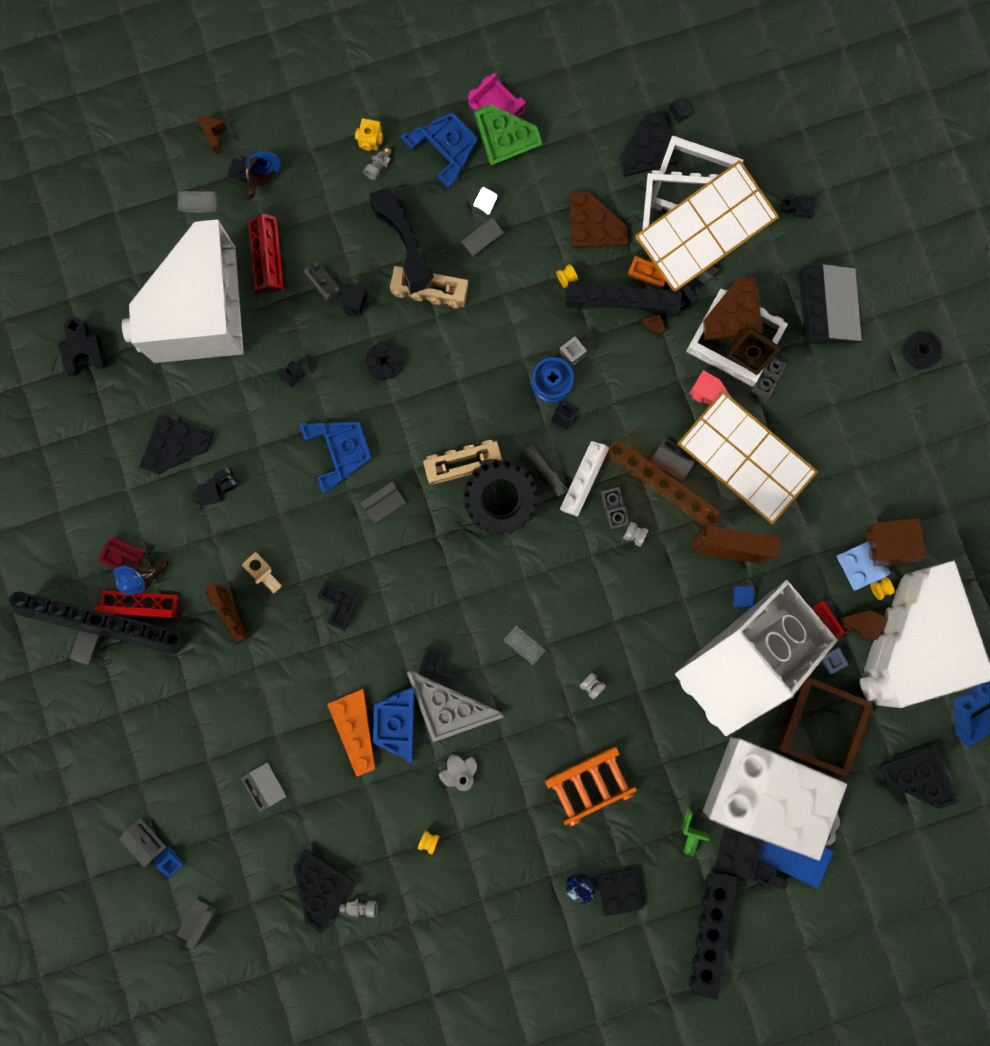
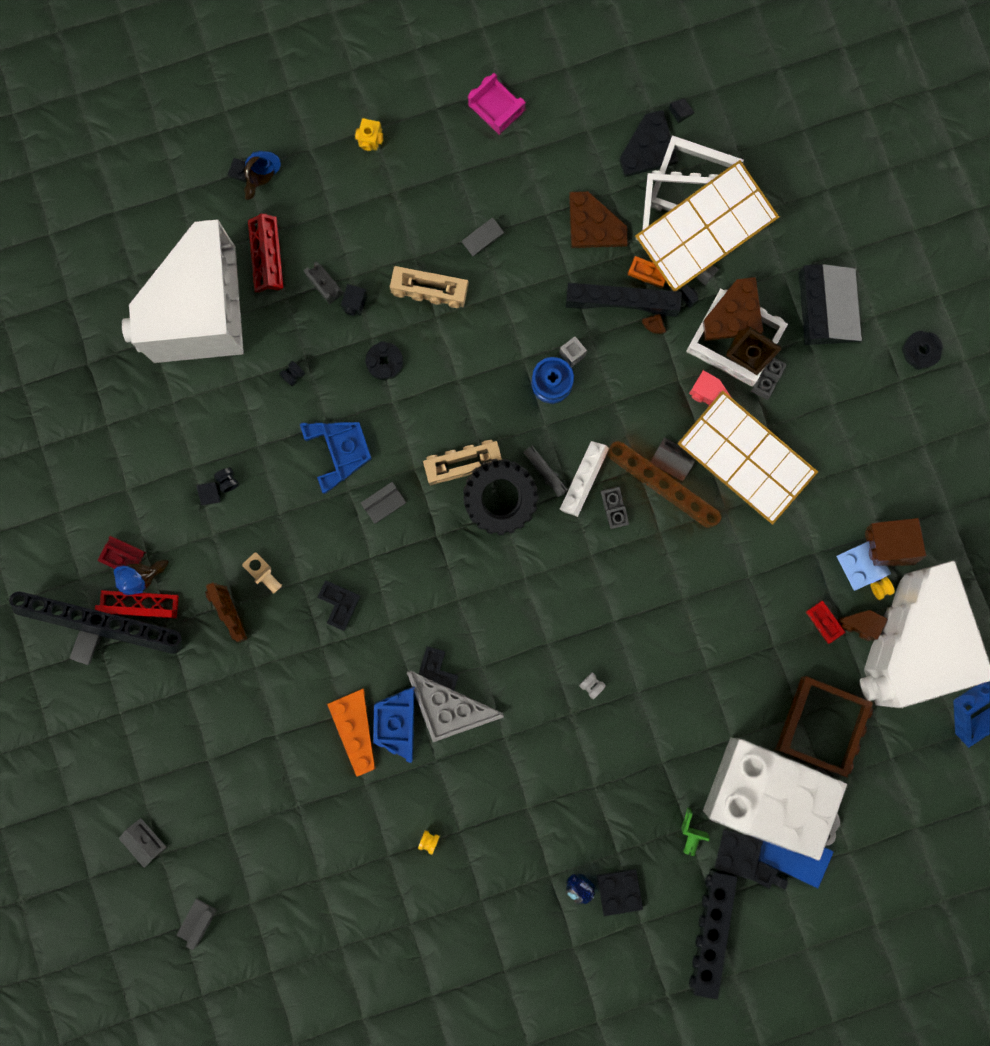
black piece [59,317,106,377] -> none
black plate [139,415,214,475] -> none
blue slope [154,847,184,878] -> none
clear plate [177,191,217,212] -> none
reddish brown slope [196,115,227,155] -> none
panel [241,762,287,812] -> none
black plate [293,849,354,934] -> none
light grey piece [338,899,378,918] -> none
light grey piece [363,148,391,180] -> none
black arch [369,187,434,294] -> none
blue wing [400,113,478,189] -> none
light grey plate [439,755,477,791] -> none
slope [473,186,499,215] -> none
bright green plate [474,104,542,165] -> none
clear plate [503,626,545,665] -> none
orange fence [544,746,637,826] -> none
black slope [551,401,578,430] -> none
yellow wheel [556,264,578,288] -> none
light grey wheel [623,522,648,547] -> none
white slope [675,580,838,736] -> none
reddish brown window [691,525,781,564] -> none
blue slope [732,586,754,607] -> none
black plate [781,196,816,219] -> none
sand blue plate [822,648,848,674] -> none
black plate [879,745,958,809] -> none

